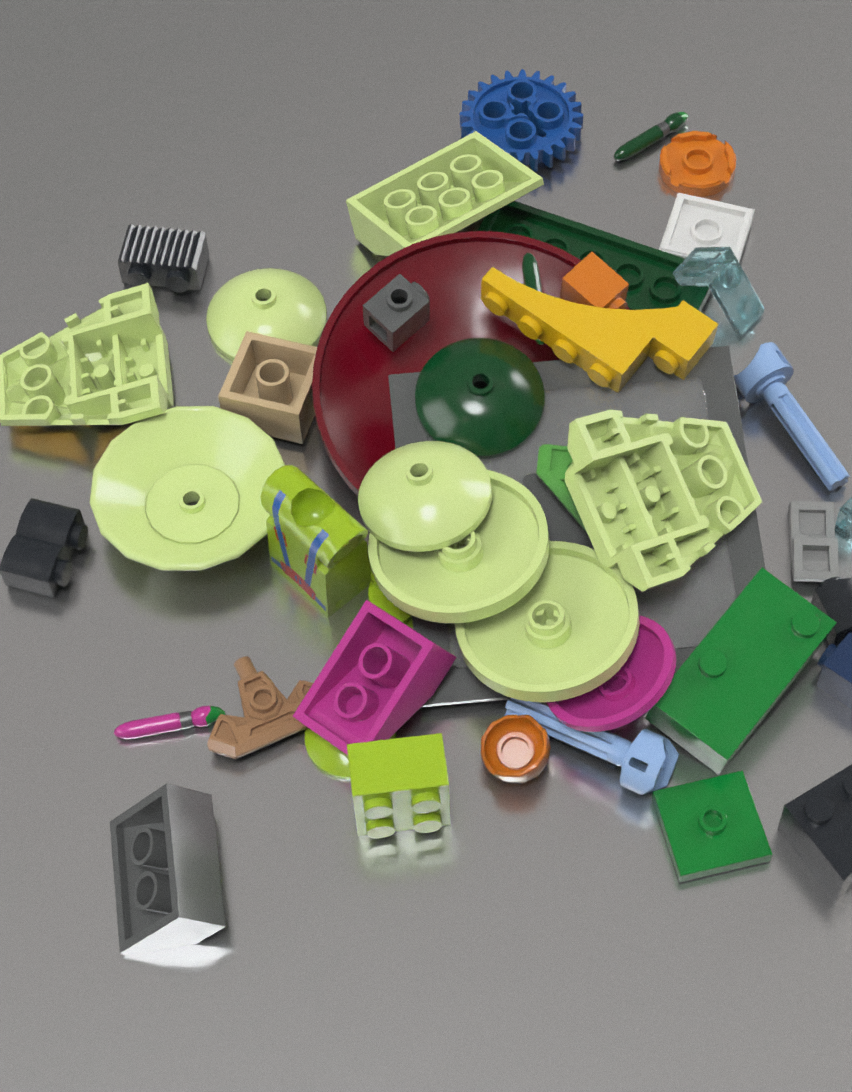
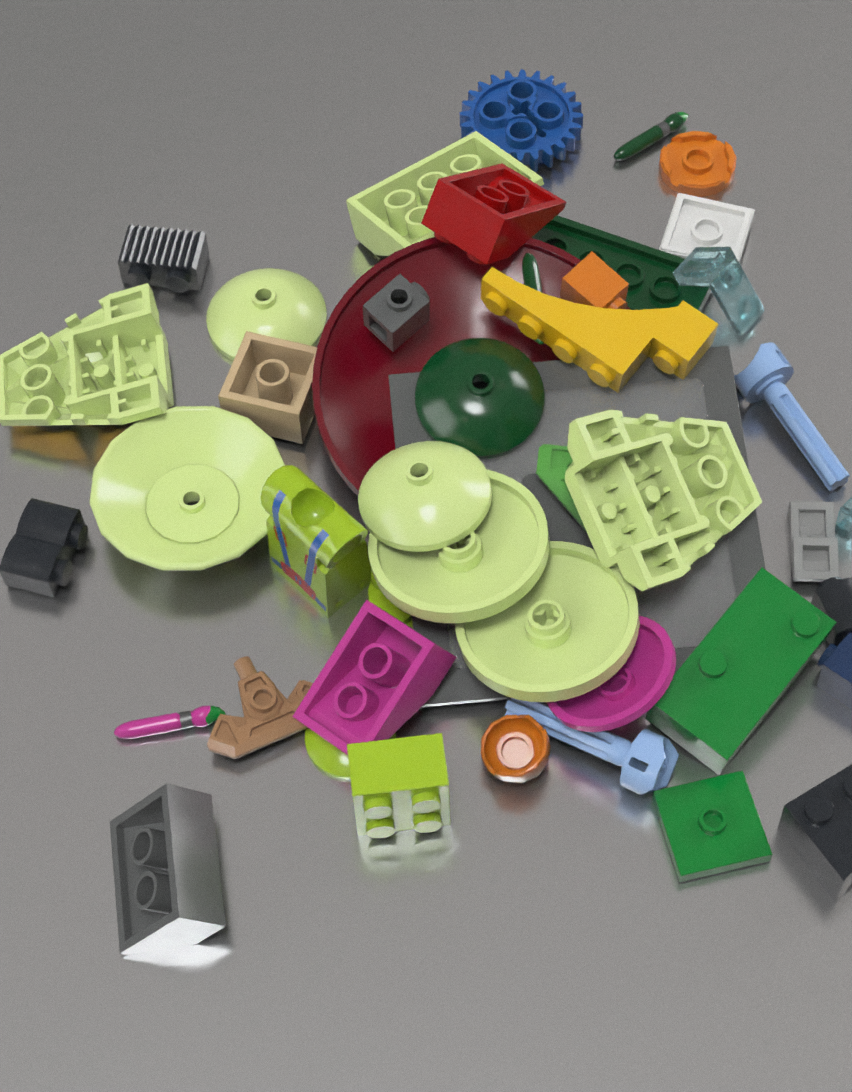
none -> red slope [421,163,567,265]

